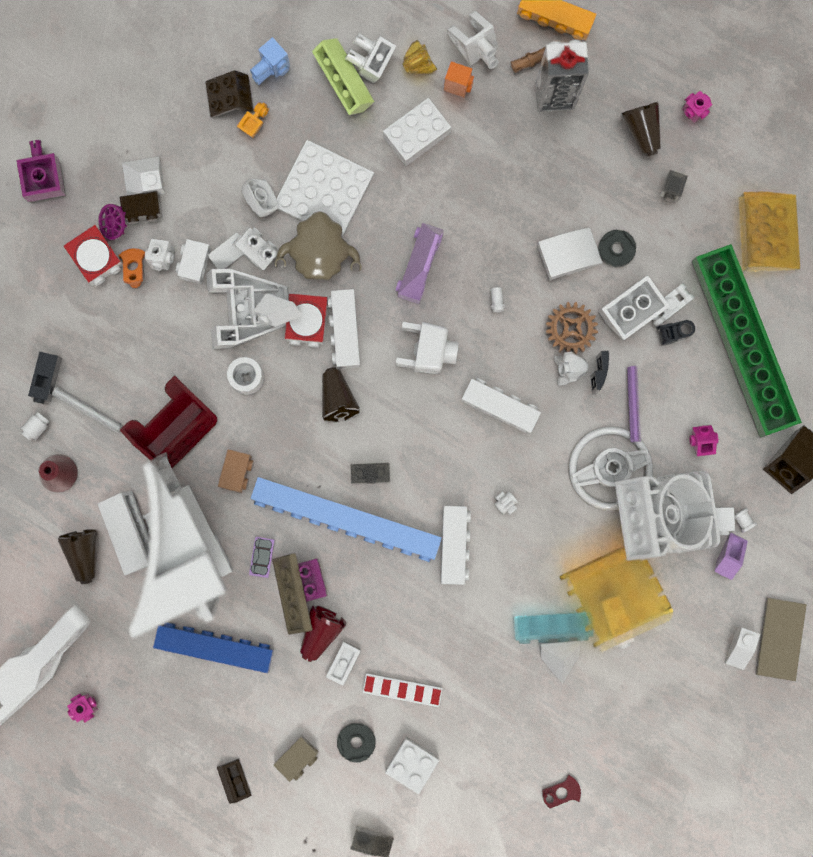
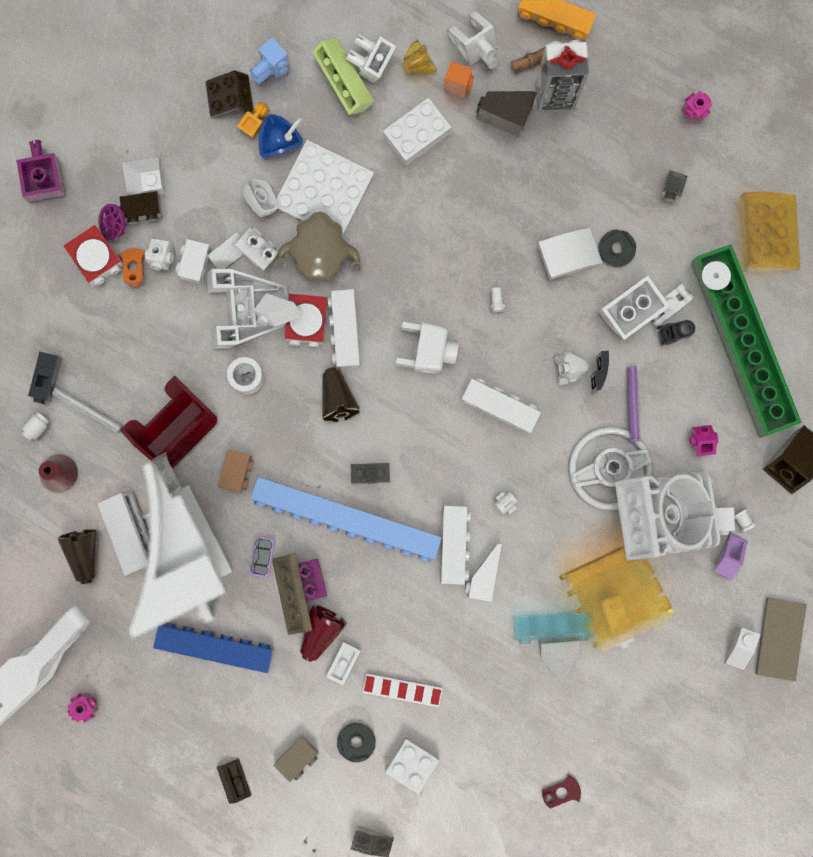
lavender wedge [395,222,444,304] -> none
medium nougat gear [545,302,598,354] -> none
dark brown cone [621,102,661,157] -> none
none -> blue hat [259,114,303,158]
none -> white slope [465,544,502,602]
none -> dark brown slope [476,91,537,138]
none -> white piece [702,261,731,290]

